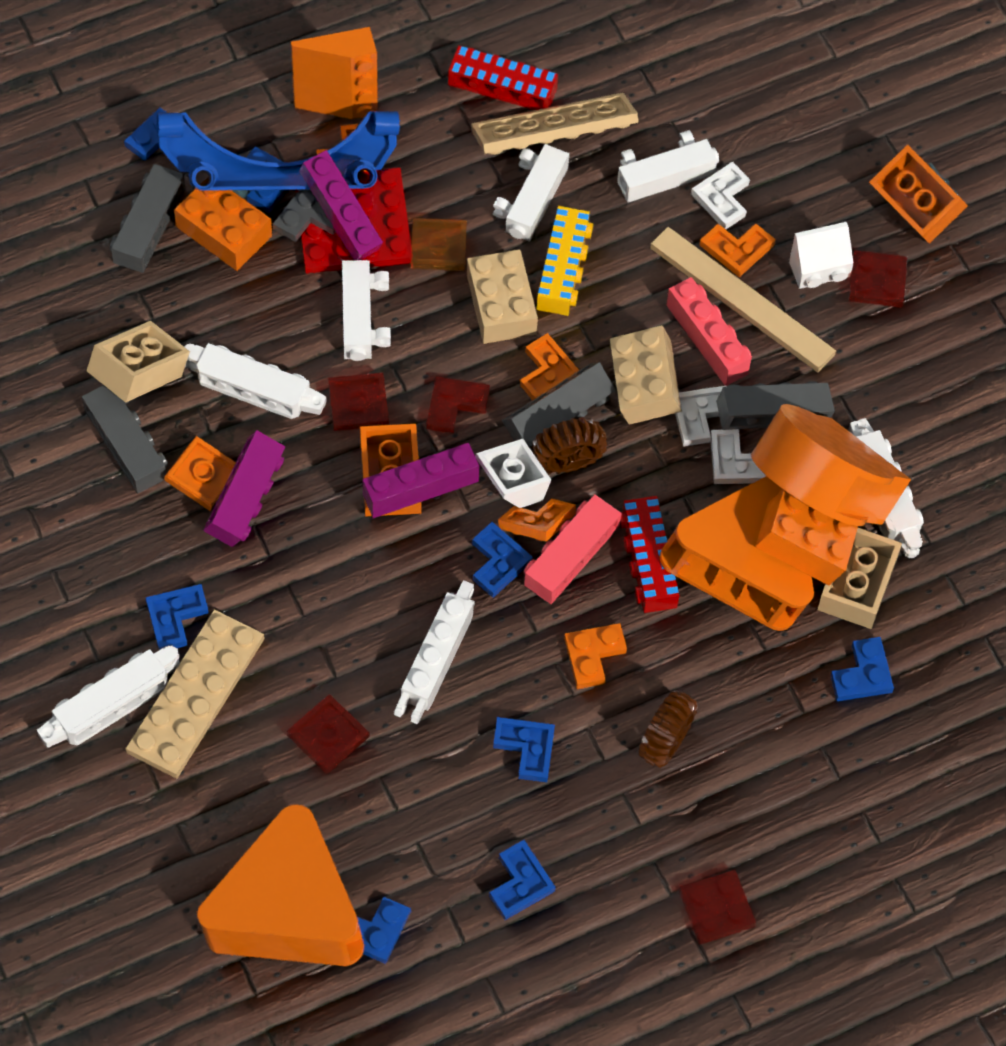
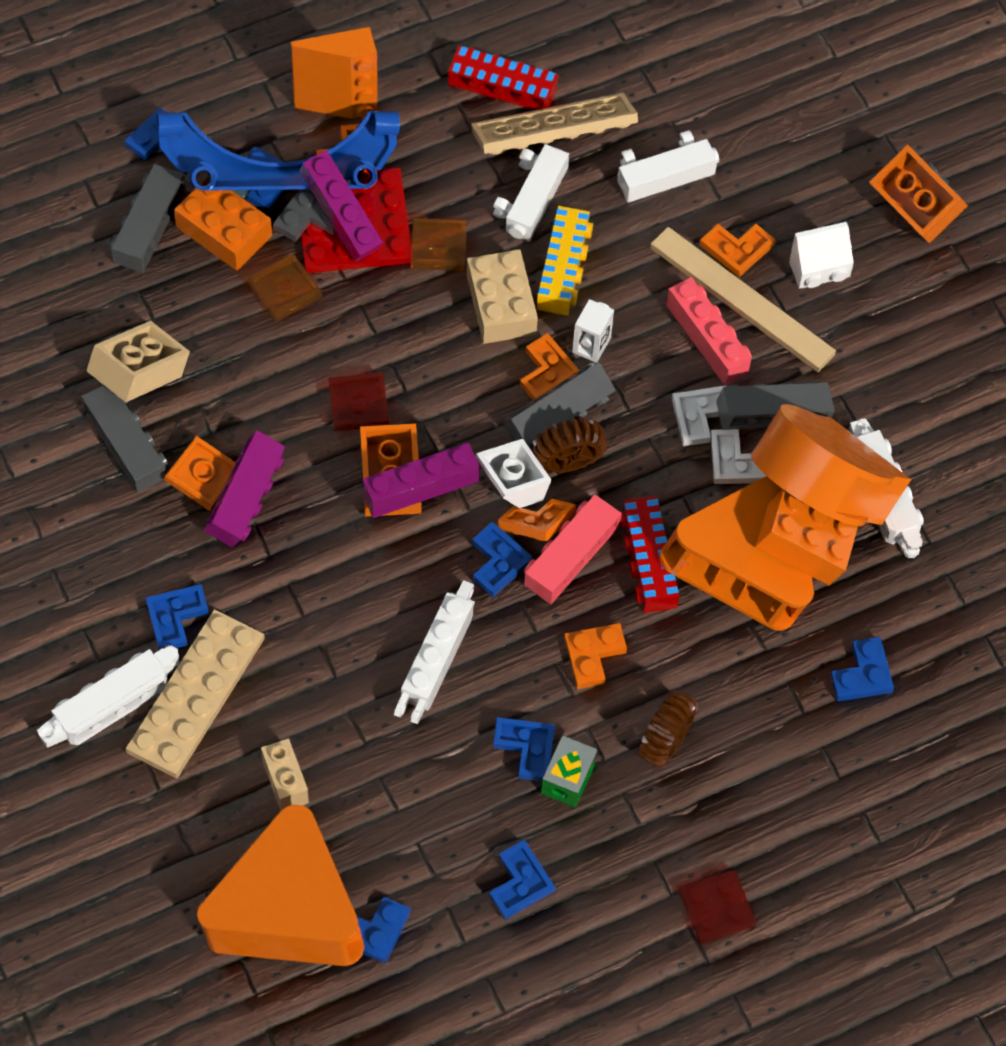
white hinge [184,343,326,419] -> none
clear red plate [287,694,370,774] -> none
white brick [342,260,391,361] -> none
clear red plate [426,377,490,433] -> none
tan brick [610,325,682,425] -> none
white plate [691,162,750,229] -> none
tan brick [818,528,902,629] -> none
clear red plate [849,250,908,308] -> none
none -> clear orange plate [247,253,322,322]
none -> tan brick [261,738,309,812]
none -> piece [541,736,597,808]
none -> white brick [572,299,614,363]

